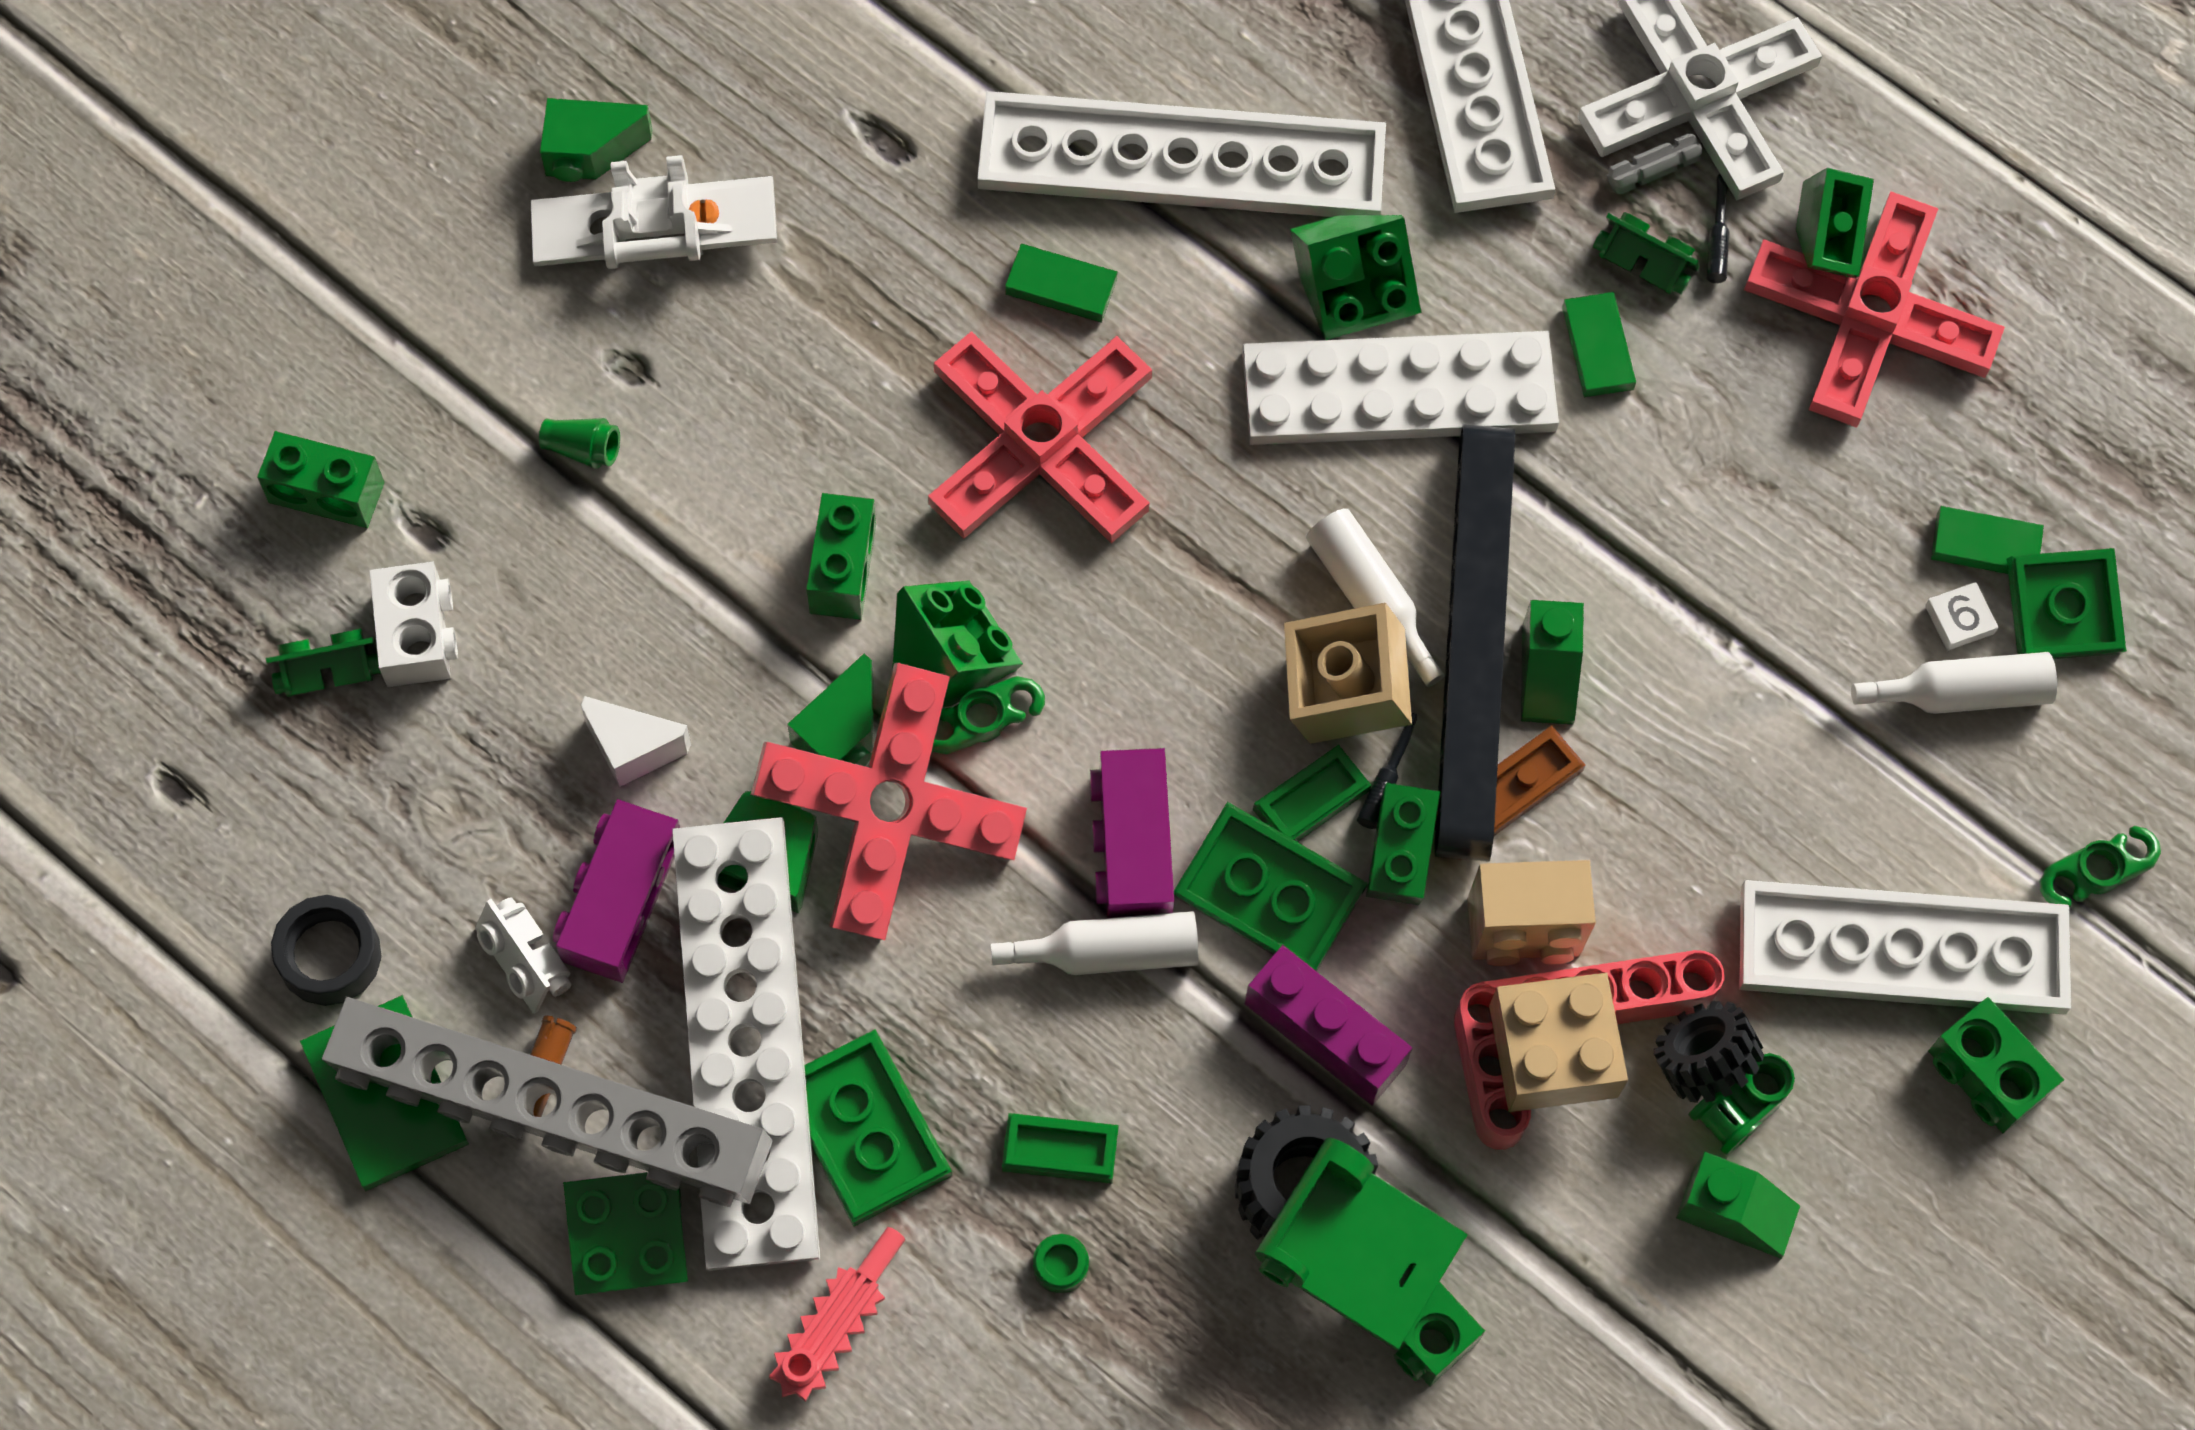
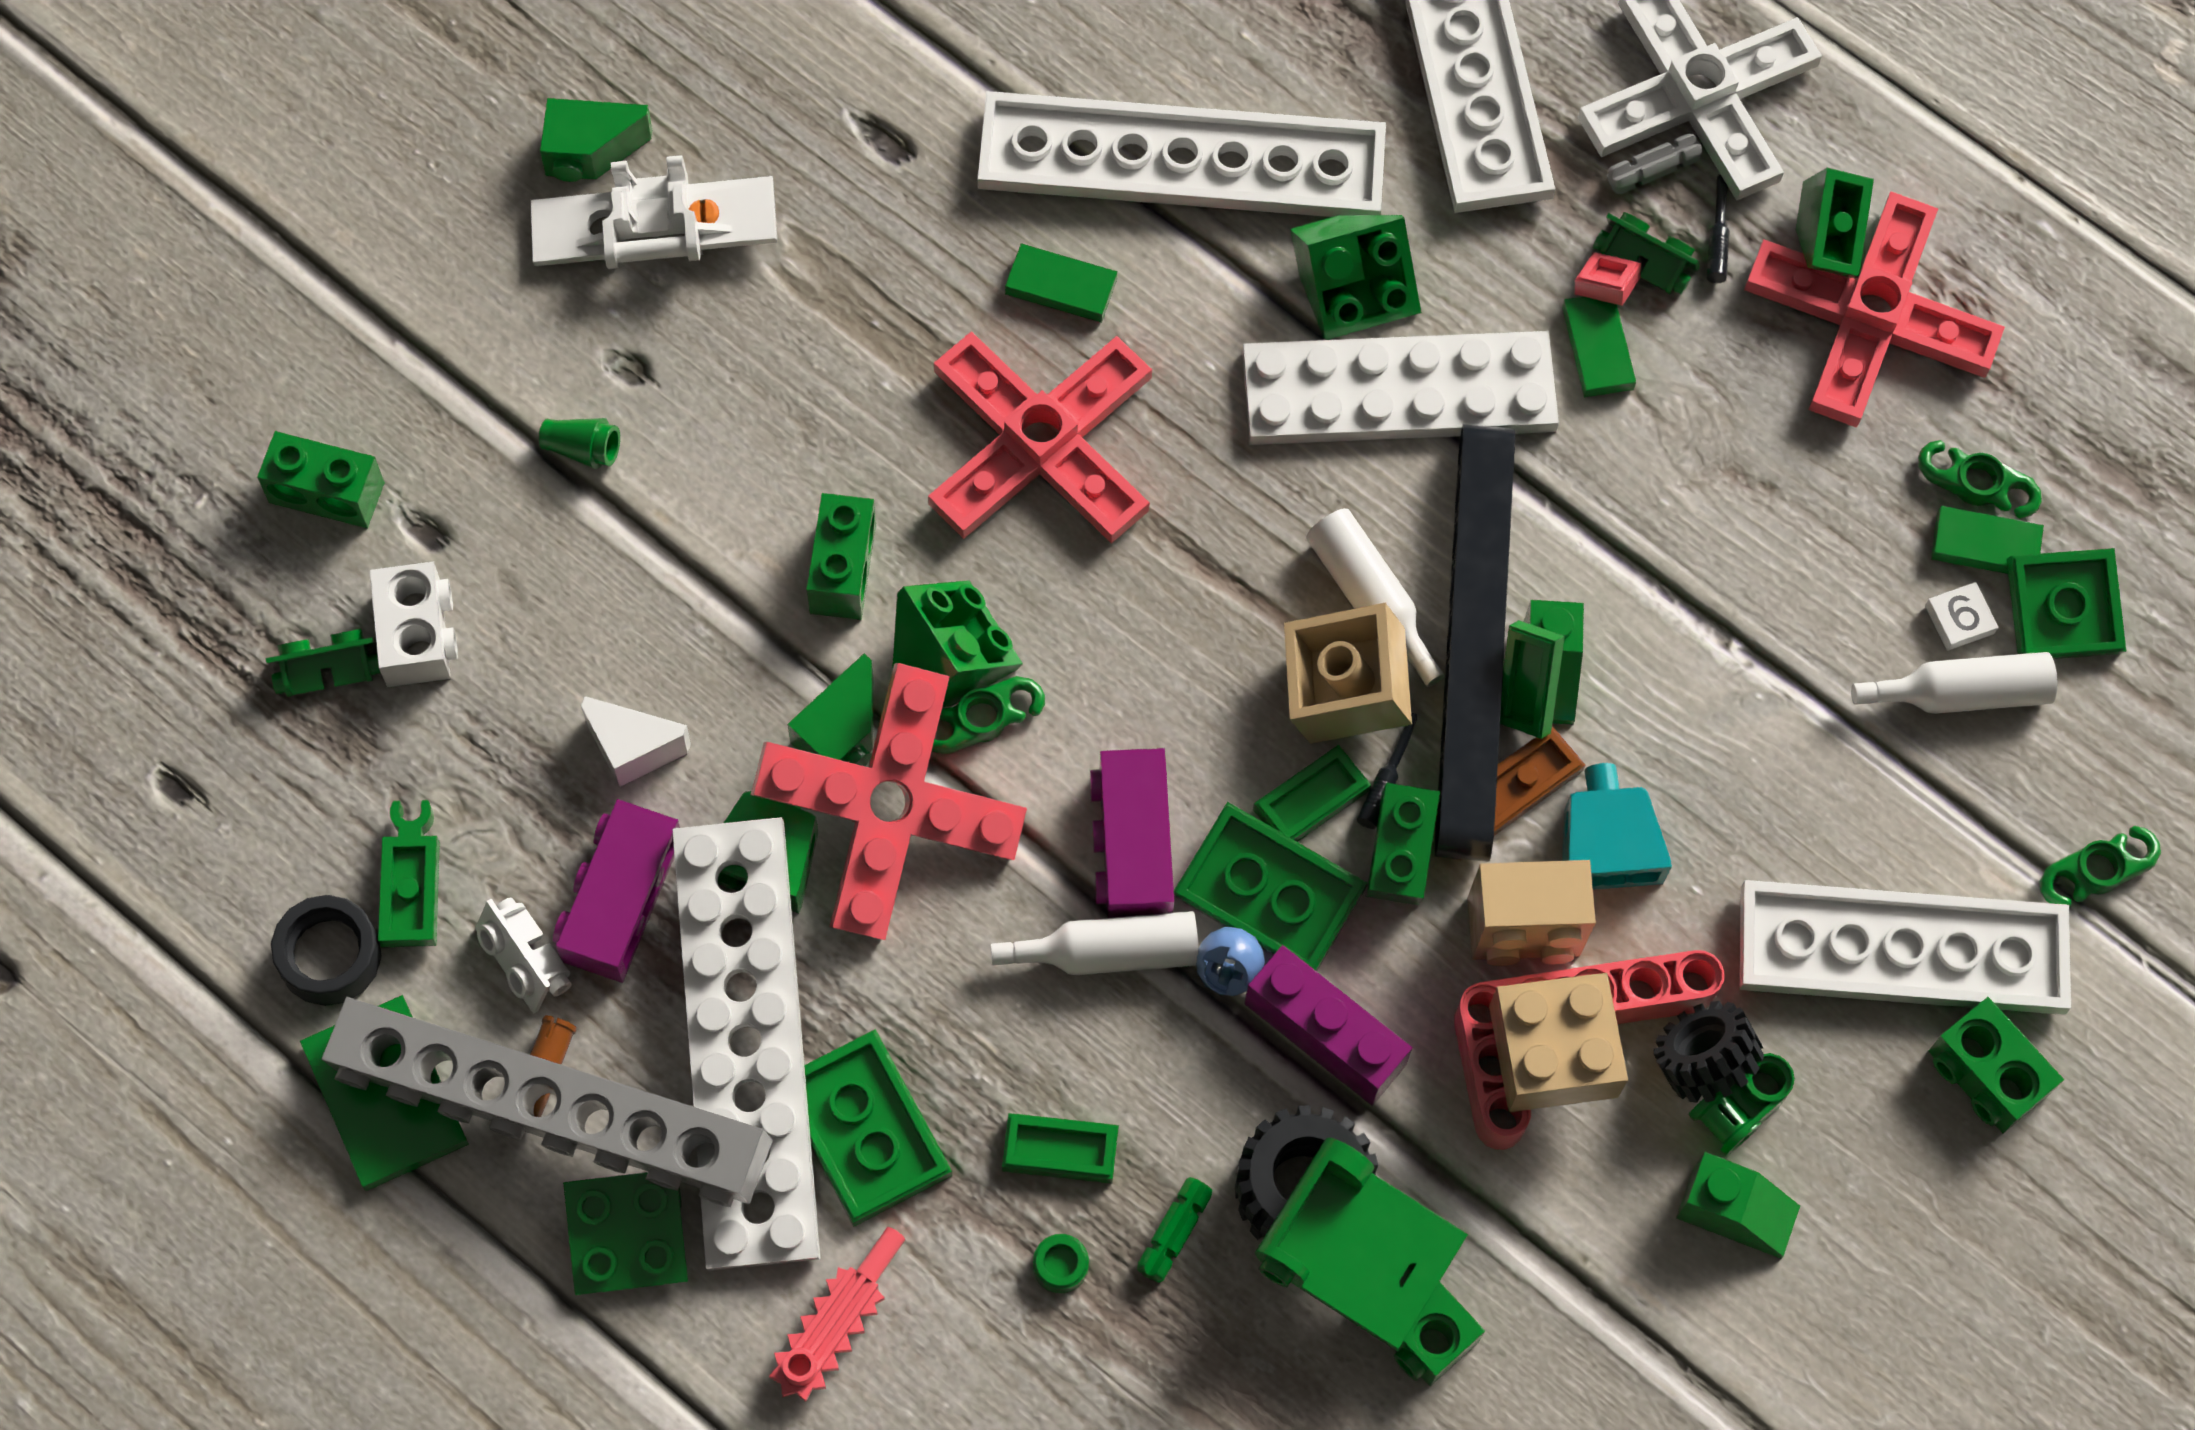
none -> green plate [378,800,440,947]
none -> green axle [1137,1177,1212,1283]
none -> medium blue piece [1196,927,1265,996]
none -> green tile [1500,620,1565,739]
none -> teal torso [1562,763,1672,890]
none -> coral tile [1574,252,1641,306]
none -> green piece [1918,440,2042,519]

